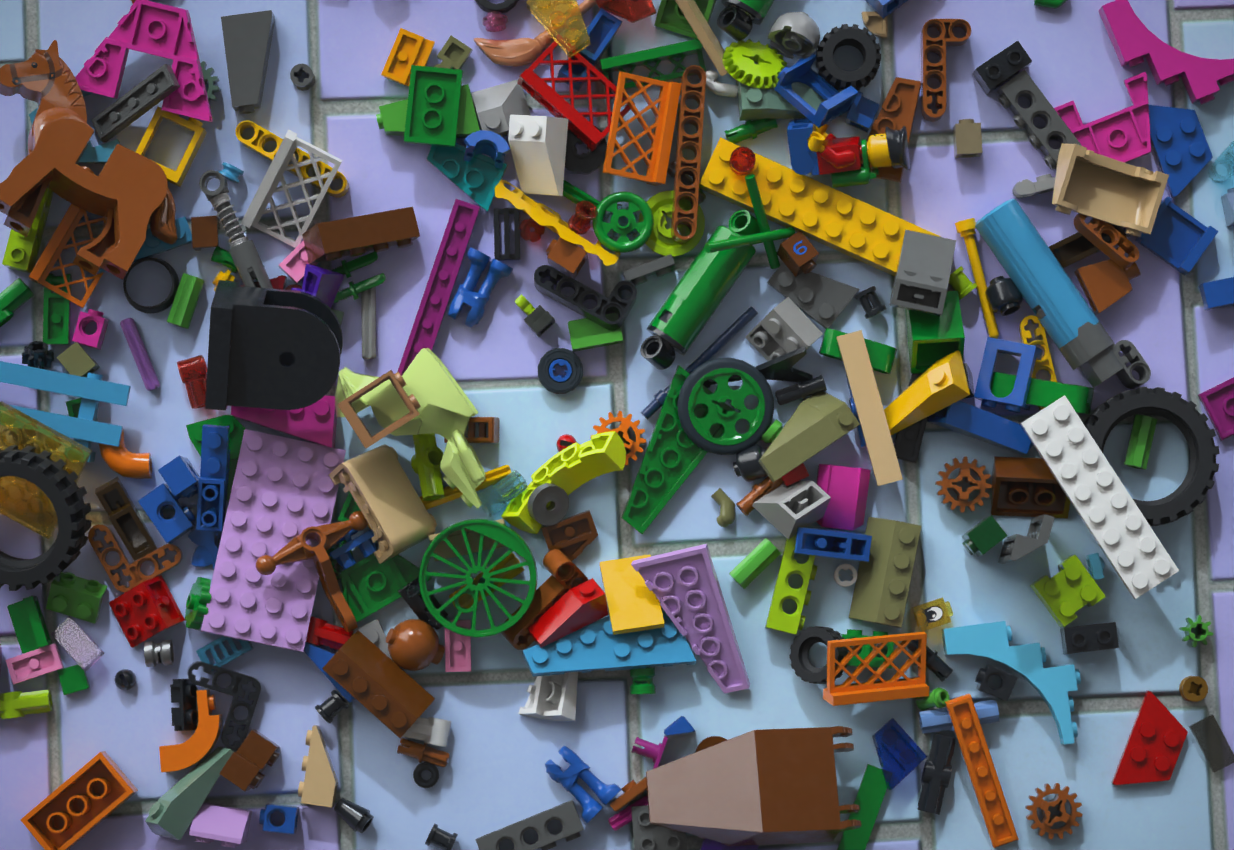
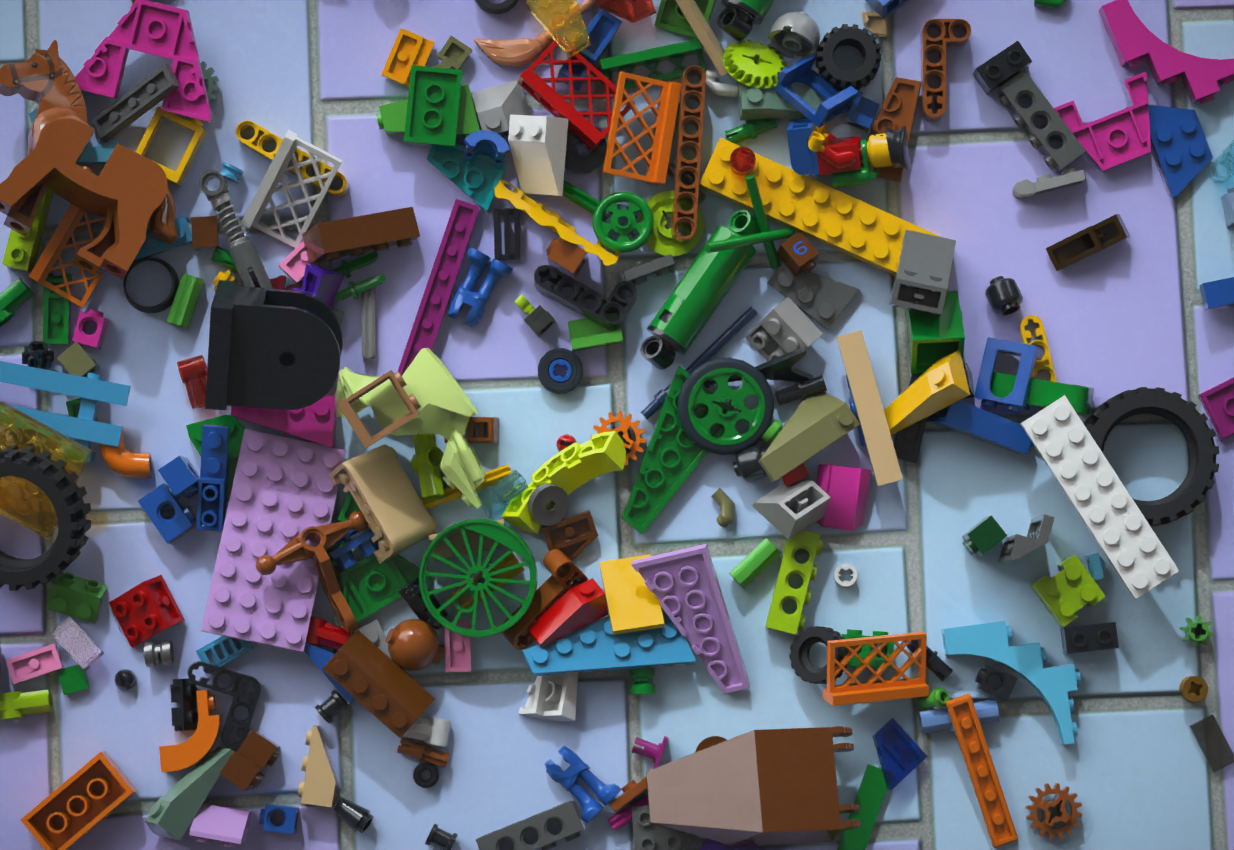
green panel [7,595,53,654] -> none
dark orange beam [88,524,183,592] -> none
dark brown slope [95,476,157,561] -> none
medium lavender axle [120,318,160,391] -> none
green plant [185,577,211,630] -> none
blue plate [188,529,222,569] -> none
dark grey slope [221,10,275,114] -> none
dark grey bush [290,64,315,91] -> none
clear pink plate [482,11,508,32] -> none
clear red plate [520,217,545,242] -> none
clear red bush [568,200,598,235] -> none
blue slope [664,716,695,736] -> none
dark orange pin [736,476,784,516] -> none
blue slope [794,527,872,562] -> none
green beam [819,328,897,374] -> none
olive slope [849,517,921,628] -> none
black bush [854,286,887,319] -> none
clear yellow brick [911,597,953,632] -> none
black piece [917,734,956,815] -> none
dark orange gear [935,457,992,513] -> none
lime bush [949,266,978,300] -> none
dark tan brick [953,119,983,158] -> none
yellow piece [955,218,999,339] -> none
dark azure piece [975,198,1151,389] -> none
reddish brown slope [991,456,1070,519] -> none
tan windscreen [1052,143,1169,237] -> none
dark orange beam [1074,213,1140,268] -> none
dark orange torso [1074,259,1141,315] -> none
red wing [1111,690,1188,785] -> none
bright green axle [1123,415,1157,470] -> none
blue panel [1135,196,1219,276] -> none

